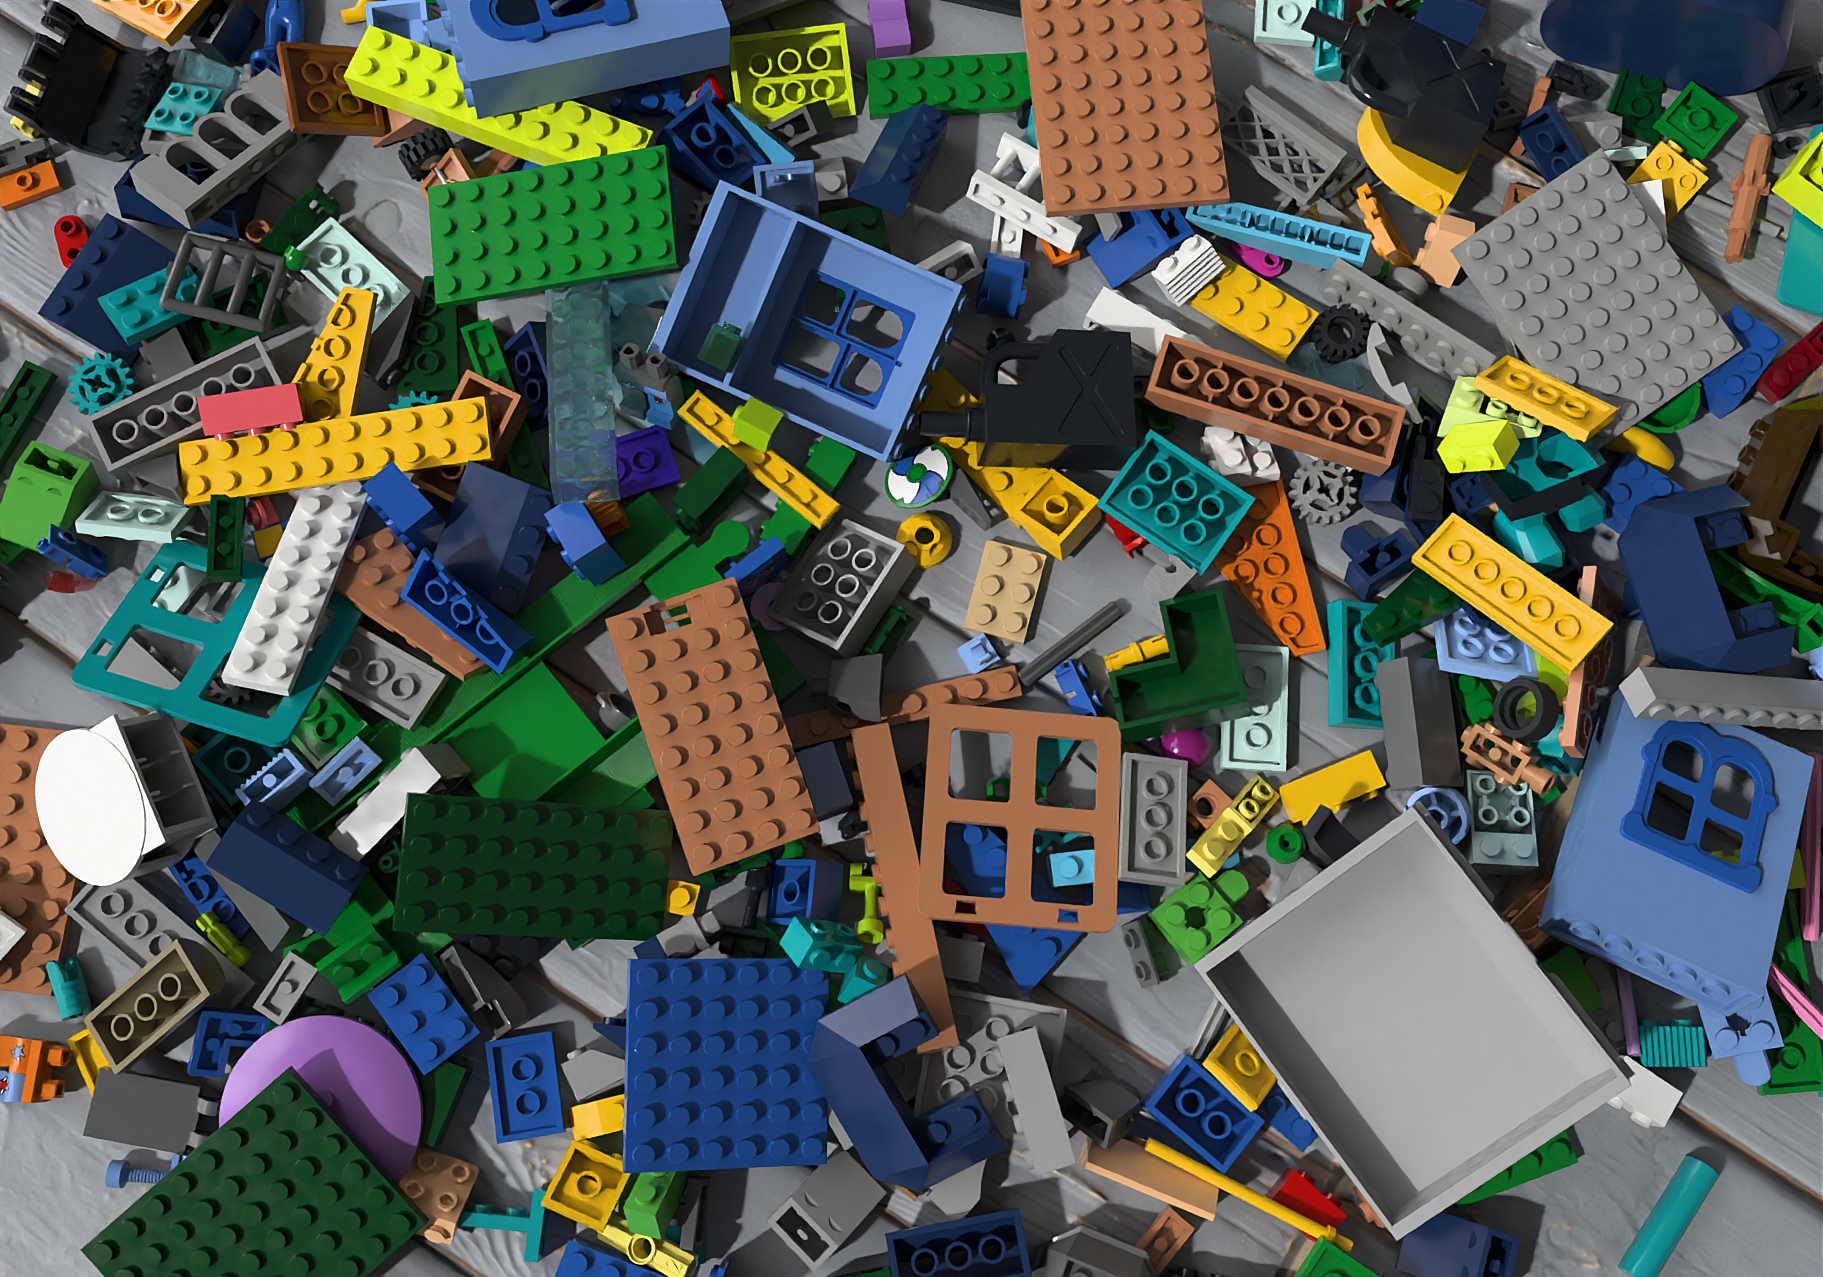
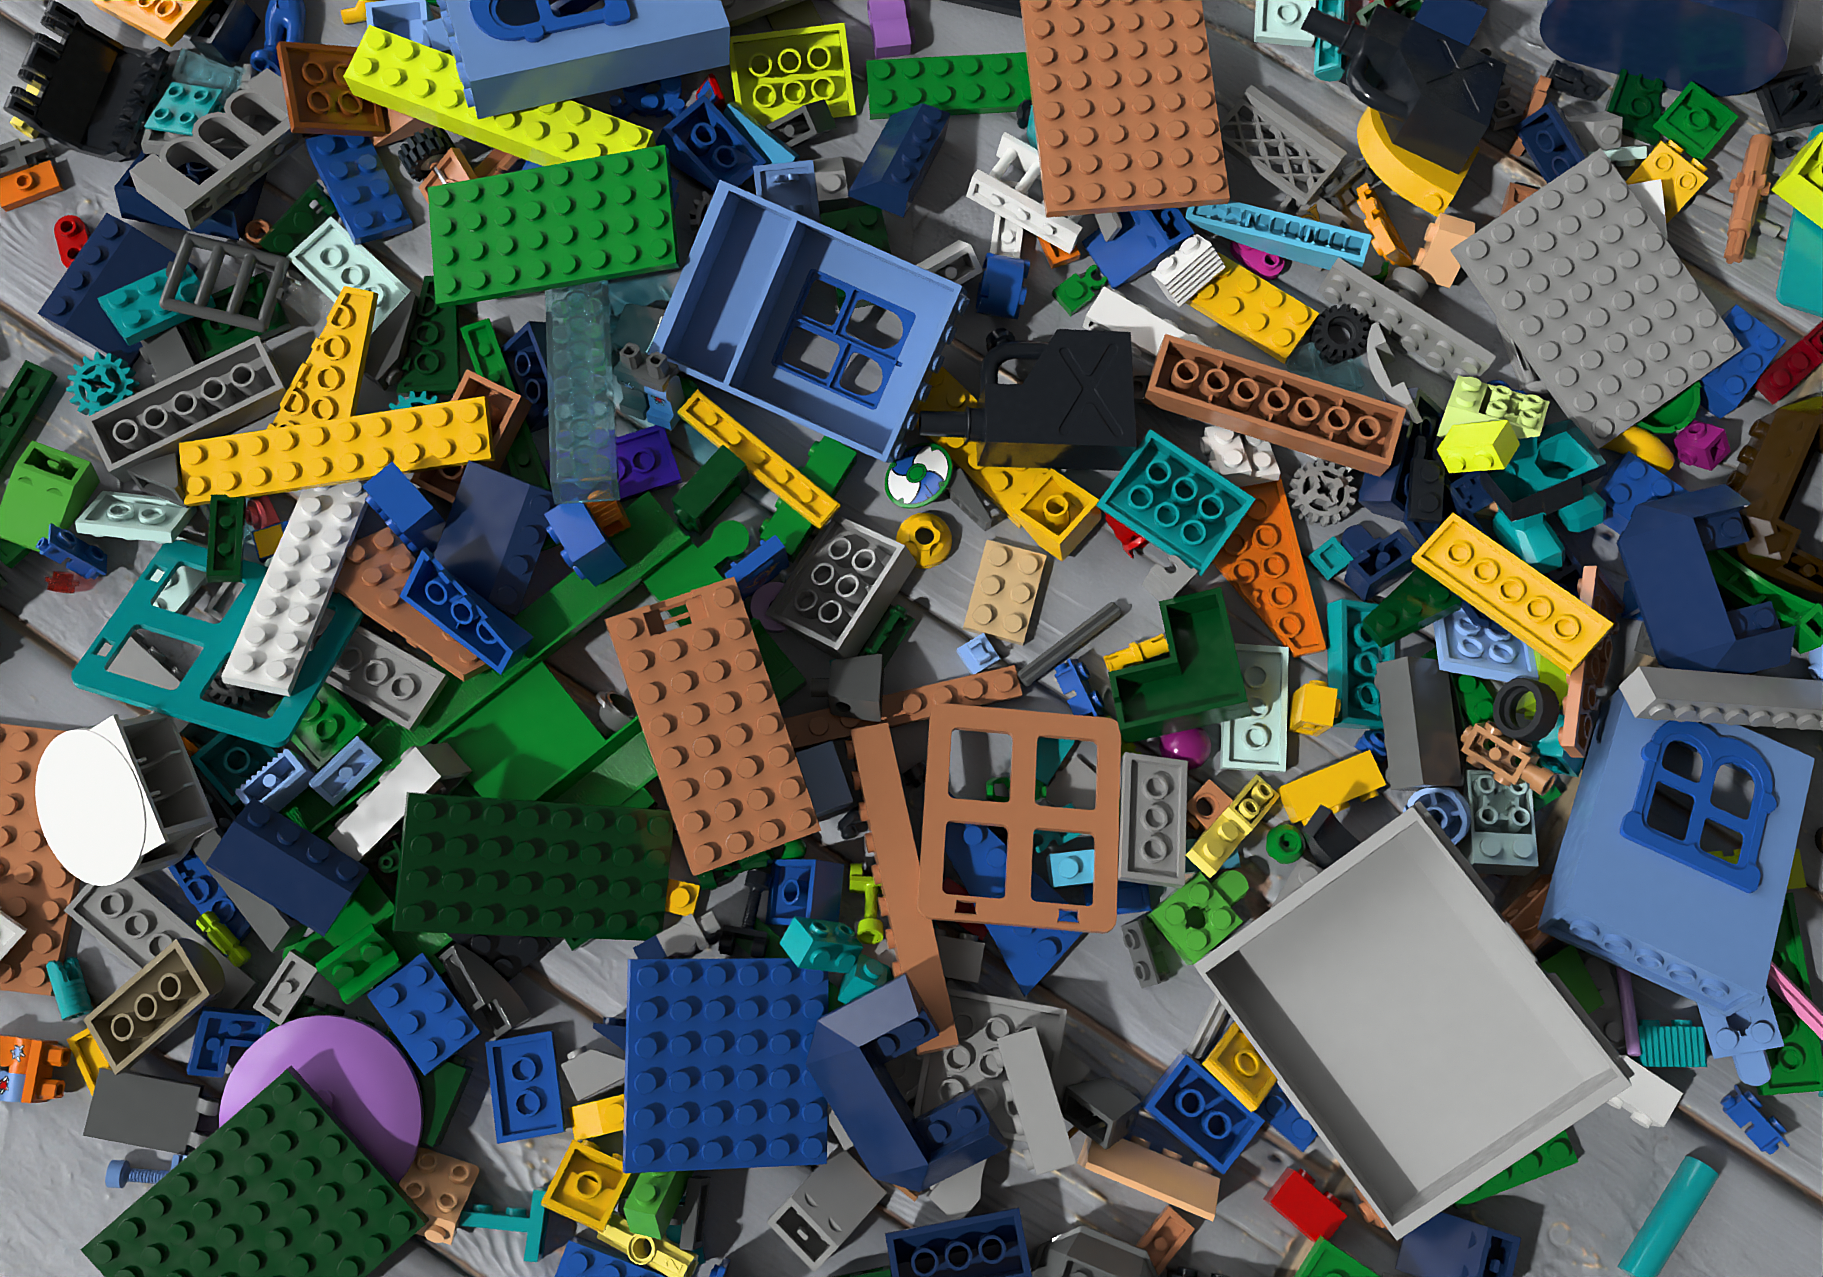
coral brick [197,383,307,441] -> none
green hinge [283,244,311,271] -> none
clear green brick [697,321,748,374] -> none
lime brick [731,396,784,453] -> none
plate [1141,407,1175,434] -> none
yellow bar [1144,1137,1353,1253] -> none
yellow plate [1473,355,1619,442] -> none
bright pink axle [1799,752,1822,941] -> none
none -> blue plate [305,134,413,245]
none -> green plate [1052,265,1108,317]
none -> yellow brick [1287,680,1341,737]
none -> teal plate [1308,536,1354,580]
none -> blue plate [1354,730,1387,764]
none -> magenta brick [1673,420,1731,471]
none -> blue hinge [1720,1084,1790,1155]

